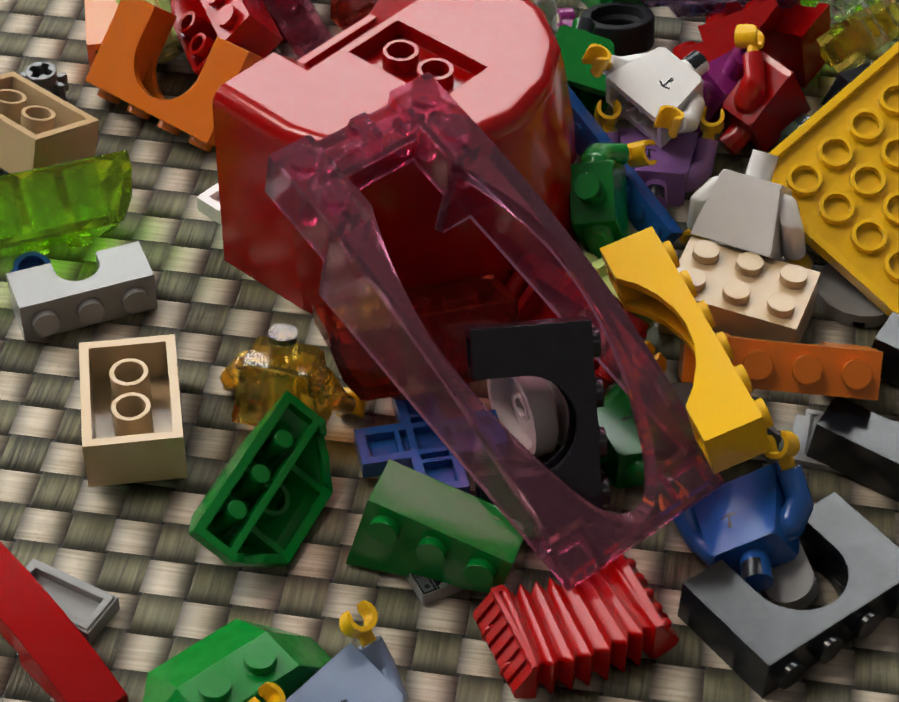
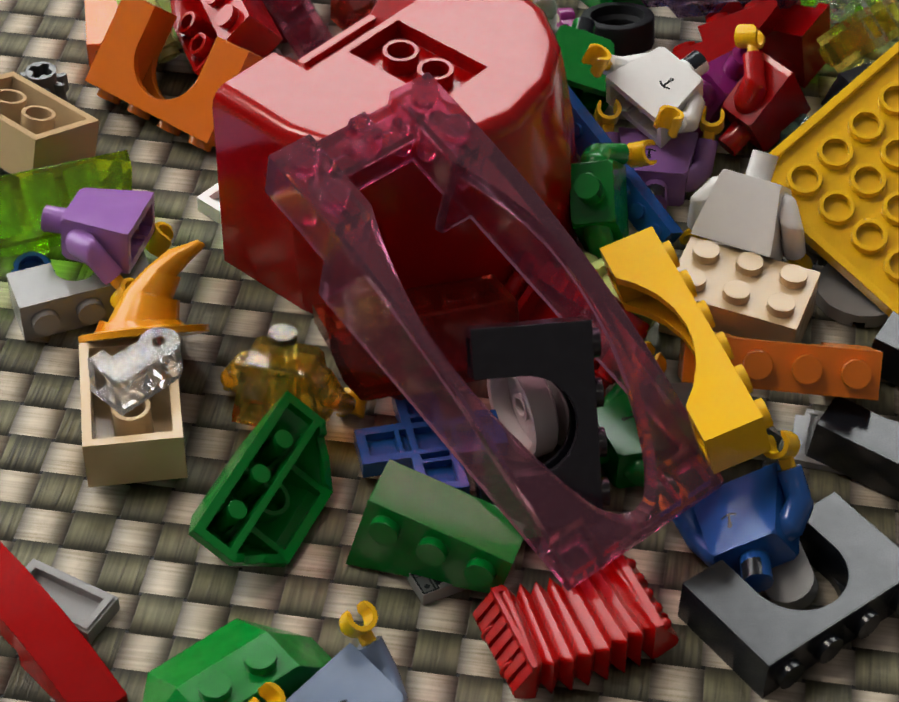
none -> medium lavender torso [41,188,173,309]
none -> light orange piece [78,240,210,343]
none -> clear leg [87,327,183,416]

